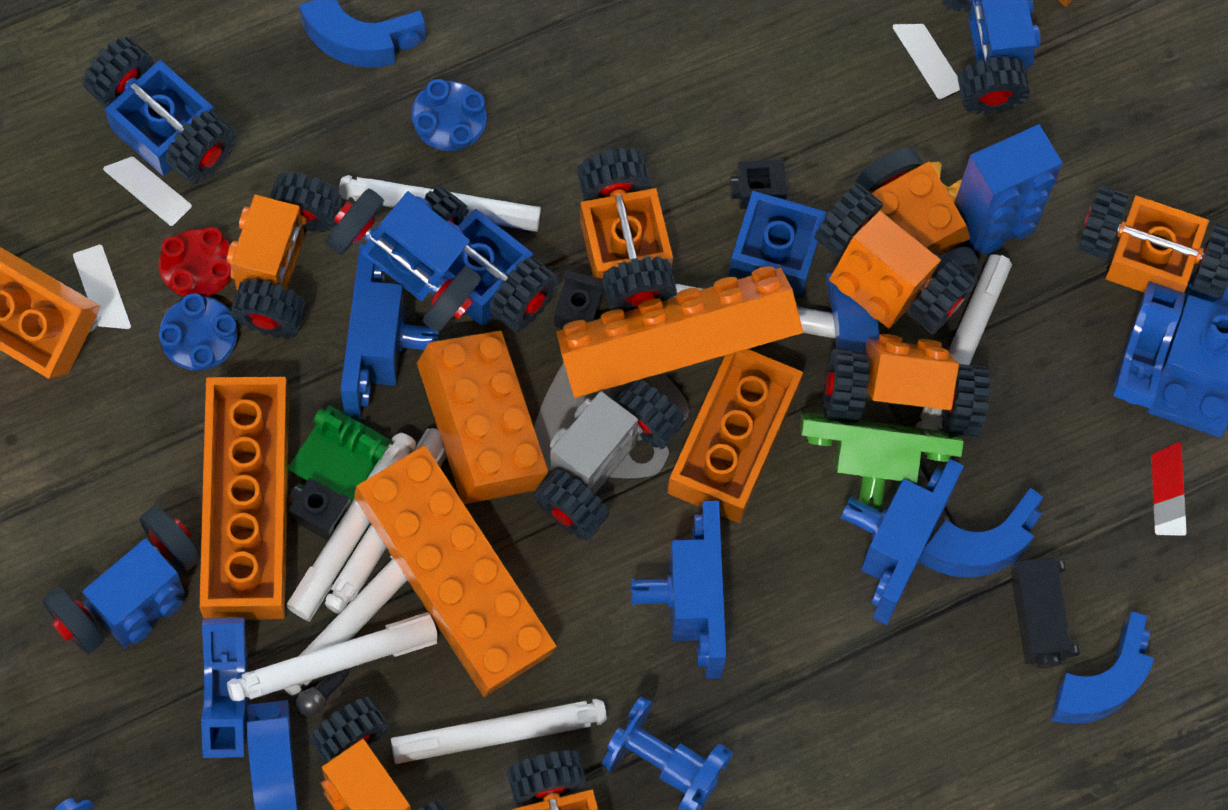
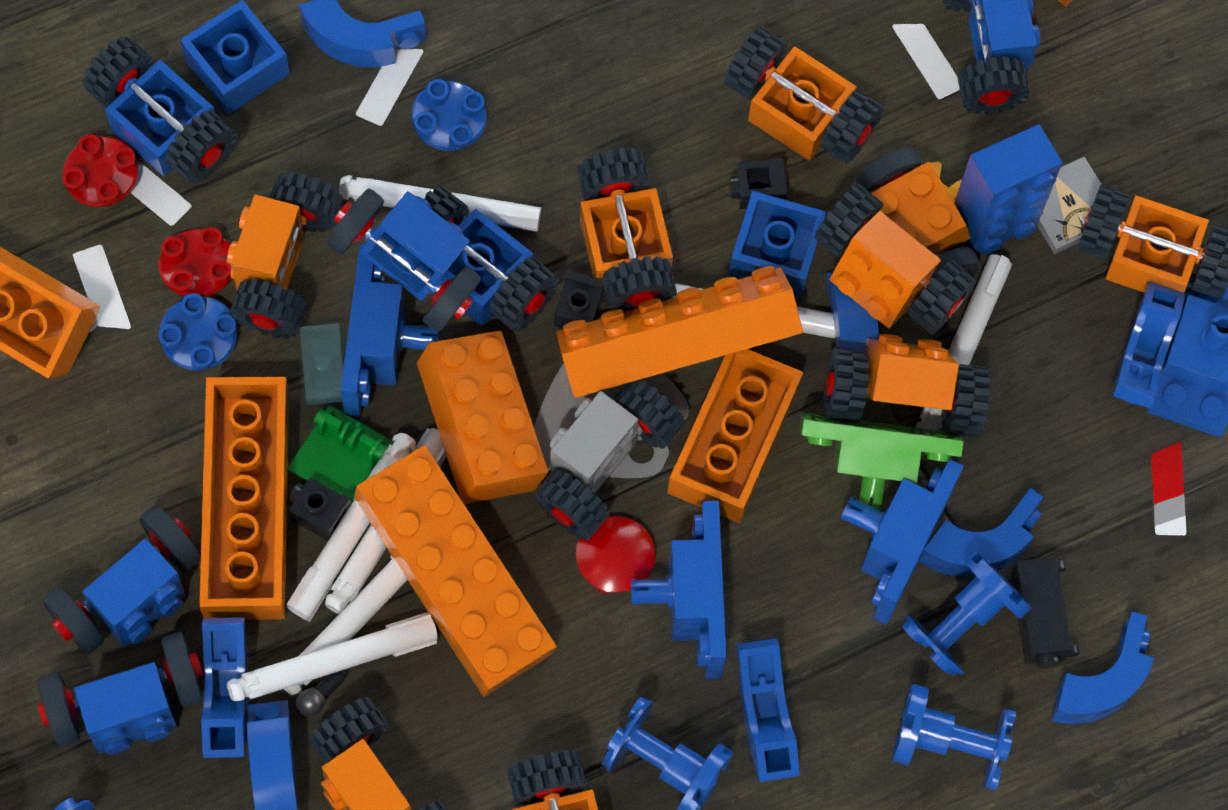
white piece [390,699,607,764] -> none
none -> blue brick [37,632,204,755]
none -> red dish [62,134,139,207]
none -> blue brick [180,0,290,115]
none -> clear light blue plate [300,323,343,405]
none -> white sticker [356,49,423,126]
none -> red dish [576,516,655,594]
none -> brick [724,27,884,164]
none -> blue arch [736,638,800,782]
none -> blue piece [892,684,1016,791]
none -> blue piece [902,550,1032,677]
none -> light grey tile [1037,156,1122,254]

